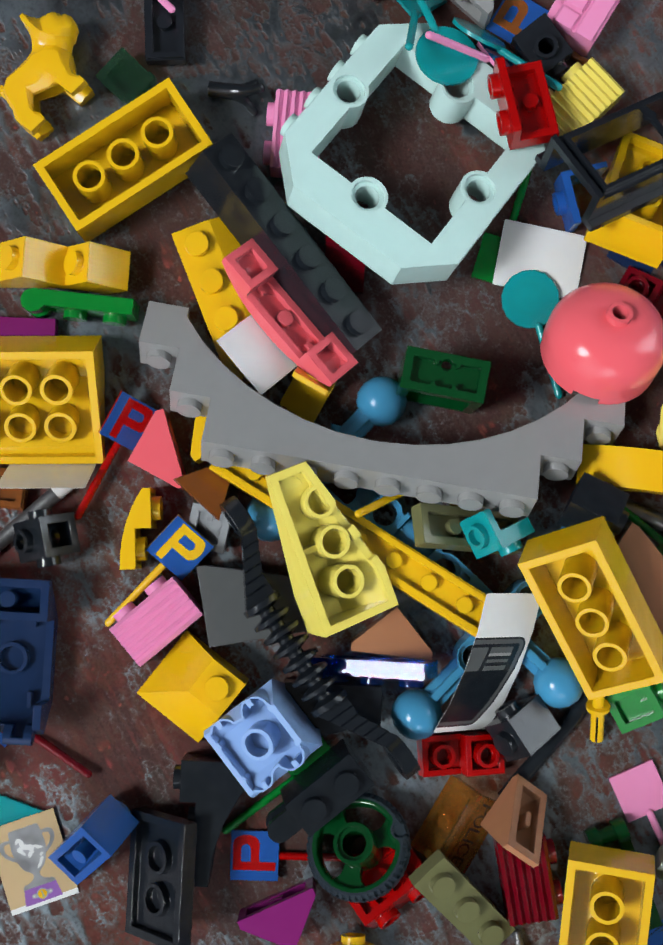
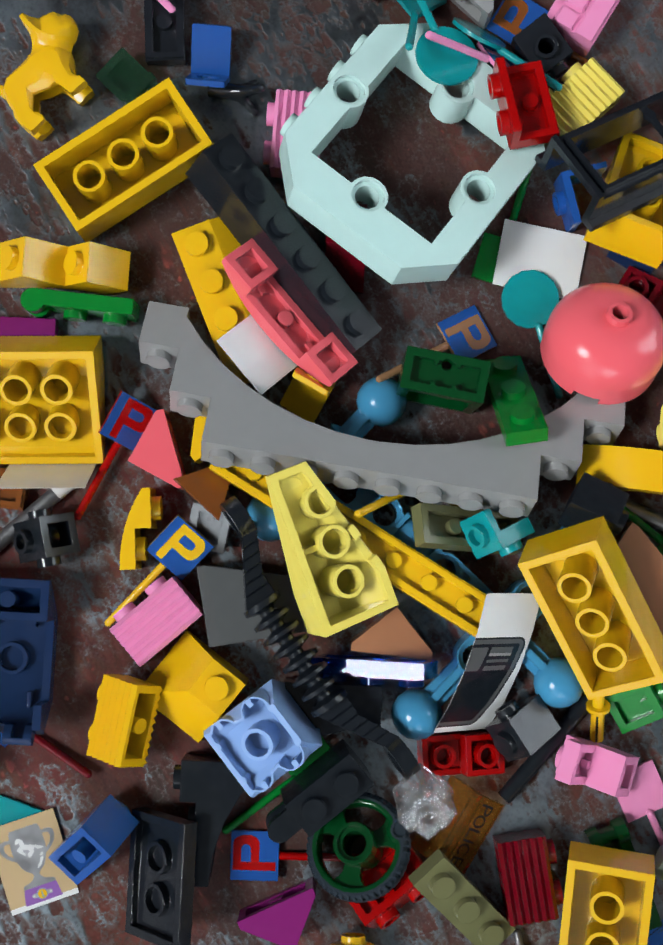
nougat slope [480,774,547,868] -> none
none -> yellow brick [86,674,162,768]
none -> blue bracket [185,23,232,88]
none -> piece [376,305,497,382]
none -> clear brick [392,763,457,841]
none -> green plate [484,355,548,447]
none -> bright pink brick [555,734,640,797]

